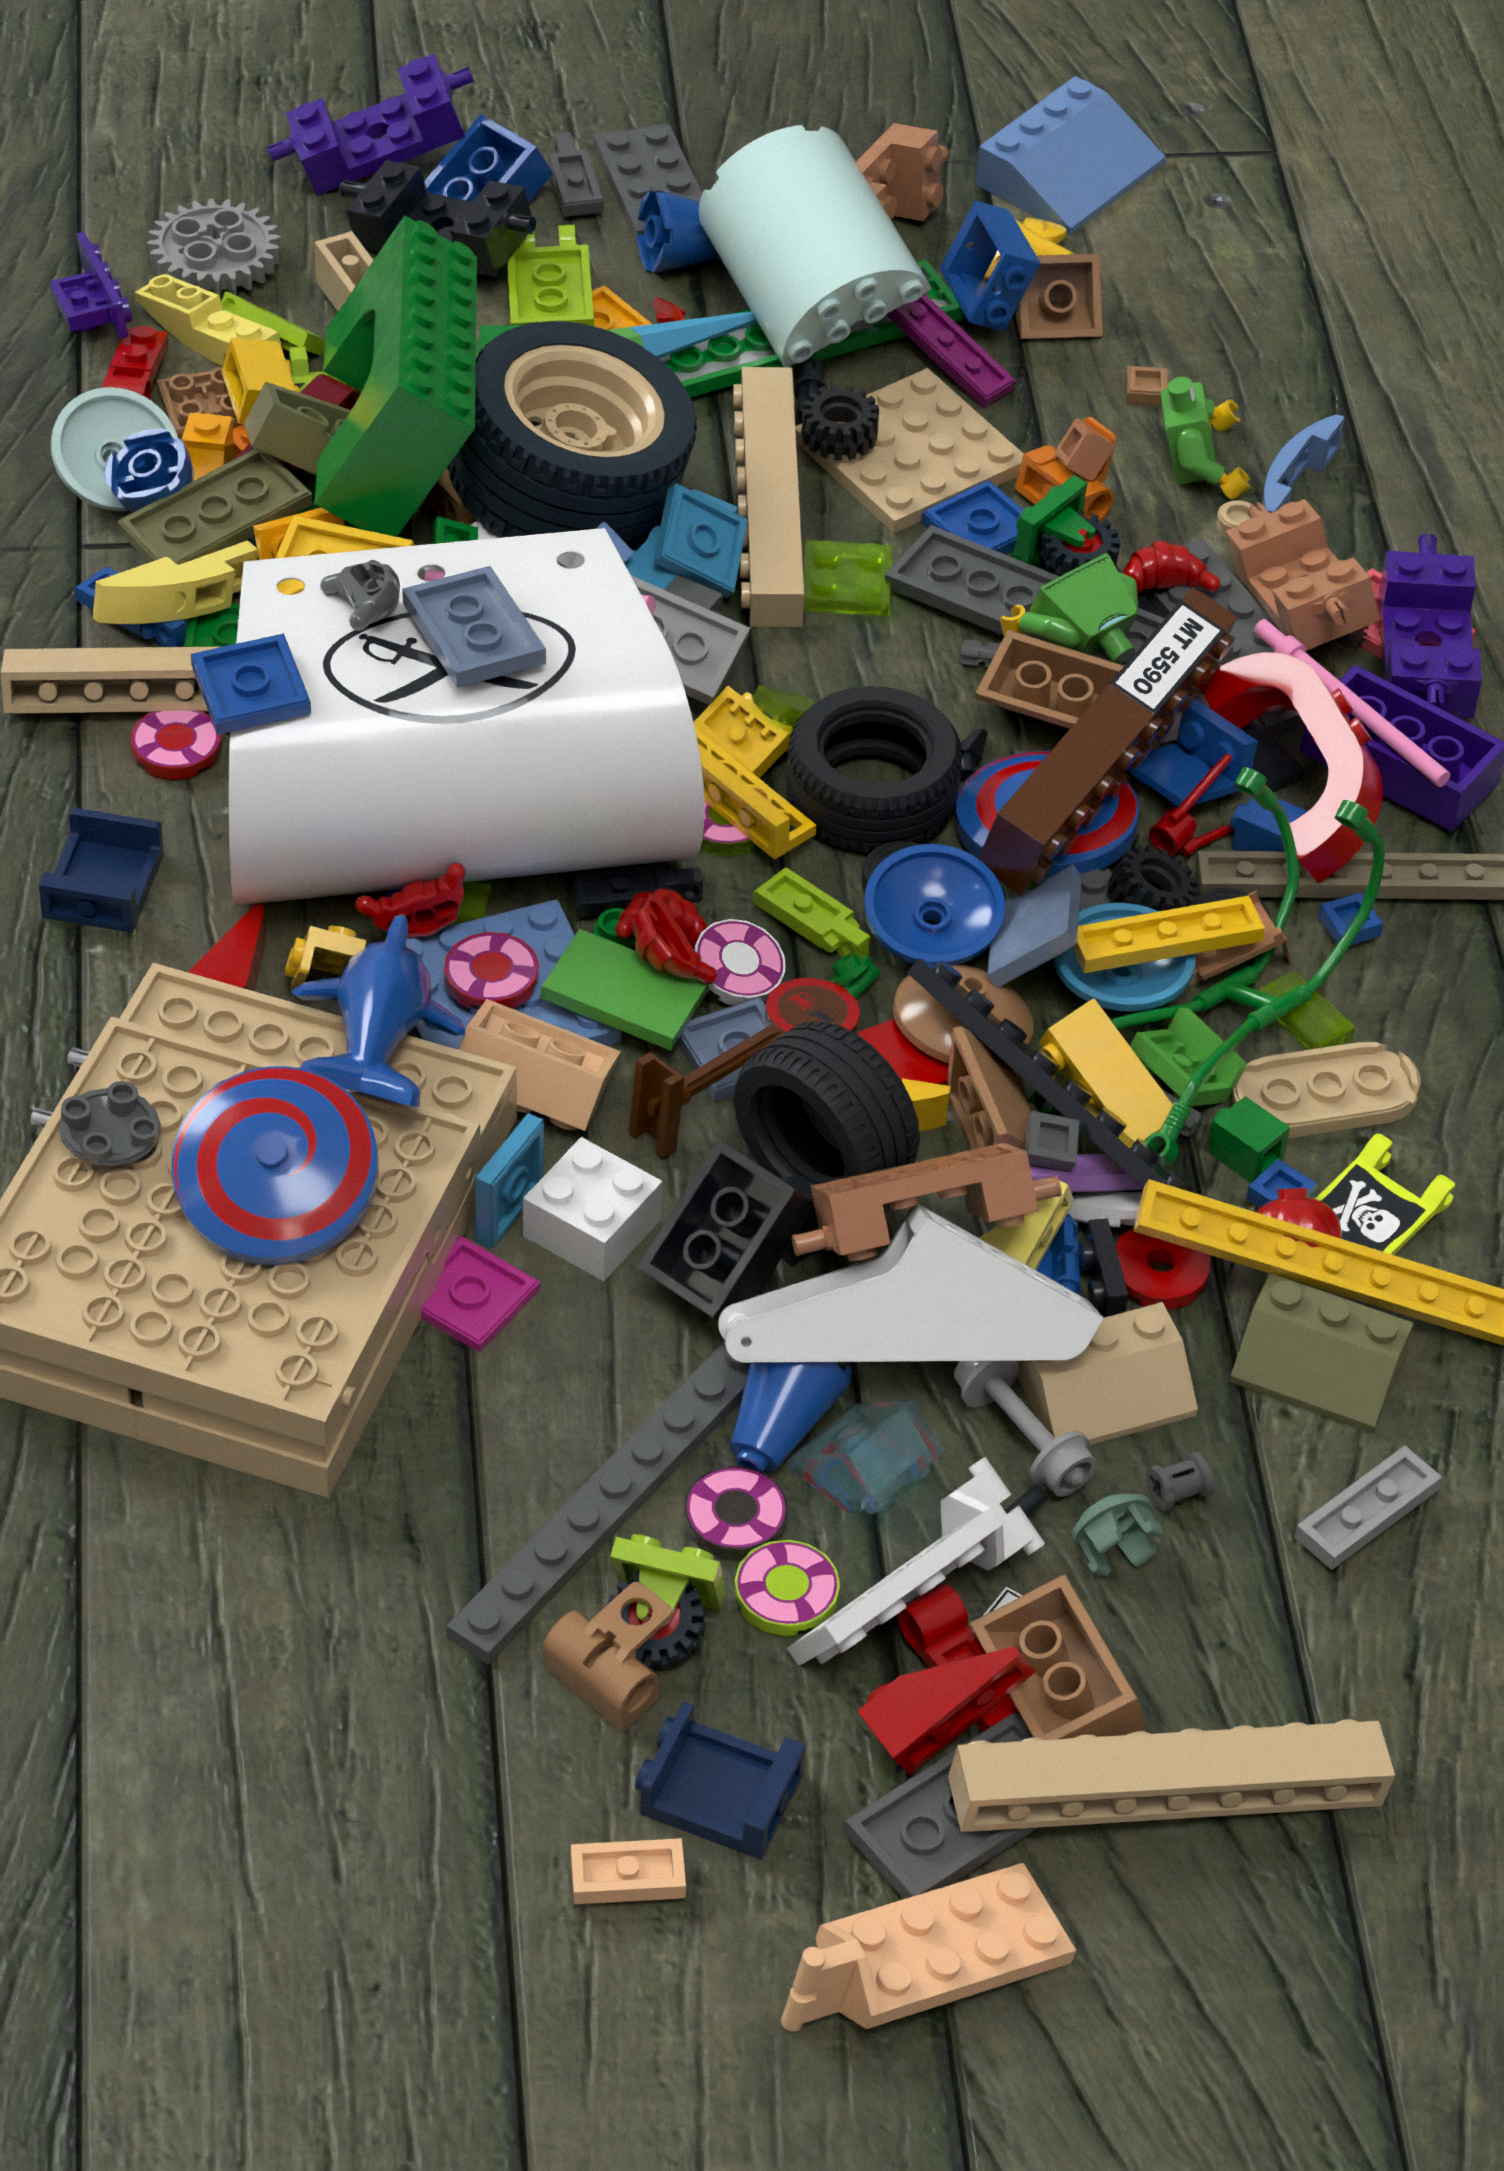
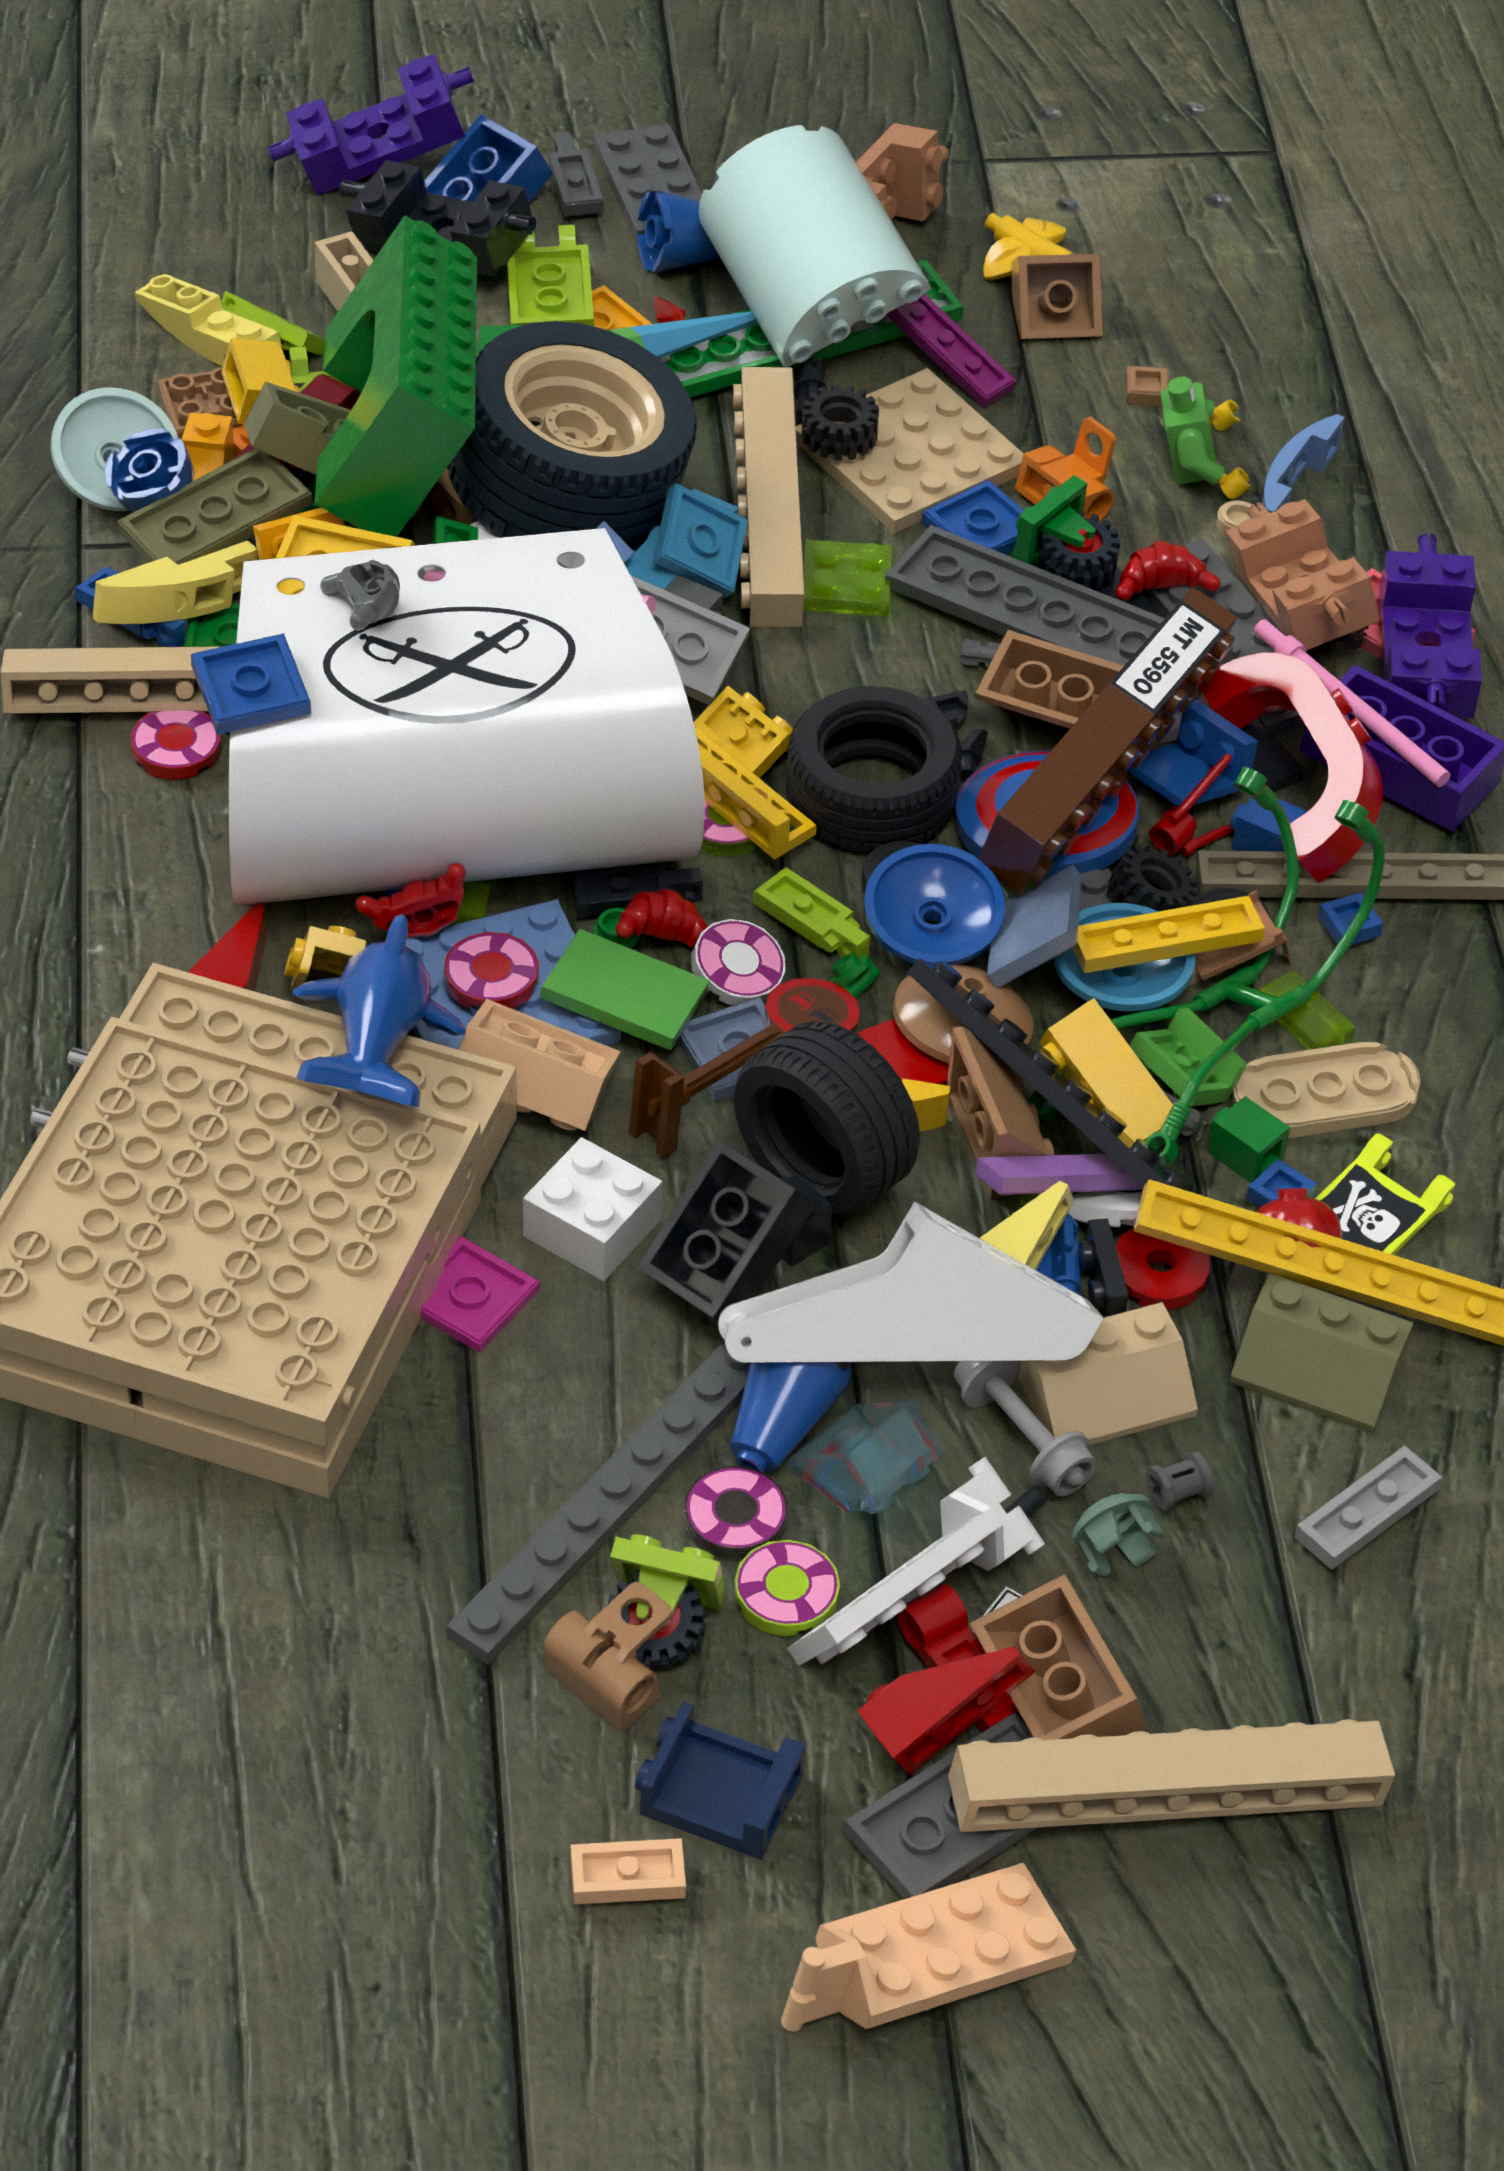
dark blue panel [39,808,164,933] -> none
dark purple bracket [49,232,132,339] -> none
dark grey dish [58,1081,161,1167] -> none
red plate [102,326,168,400] -> none
light grey gear [147,199,281,295] -> none
blue dish [171,1066,379,1265] -> none
sand blue plate [402,566,546,688] -> none
dark azure tile [475,1113,544,1249] -> none
red piece [631,889,718,984] -> none
clear neon green tile [751,685,815,727] -> none
nougat brick [792,1143,1062,1261] -> none
blue window [939,201,1041,331] -> none
medium blue slope [976,76,1166,235] -> none
bright green torso [1000,553,1138,664] -> none
dark grey plate [1024,1111,1079,1172] -> none
nougat slope [1055,418,1114,480] -> none
none -> black tile [925,690,968,731]

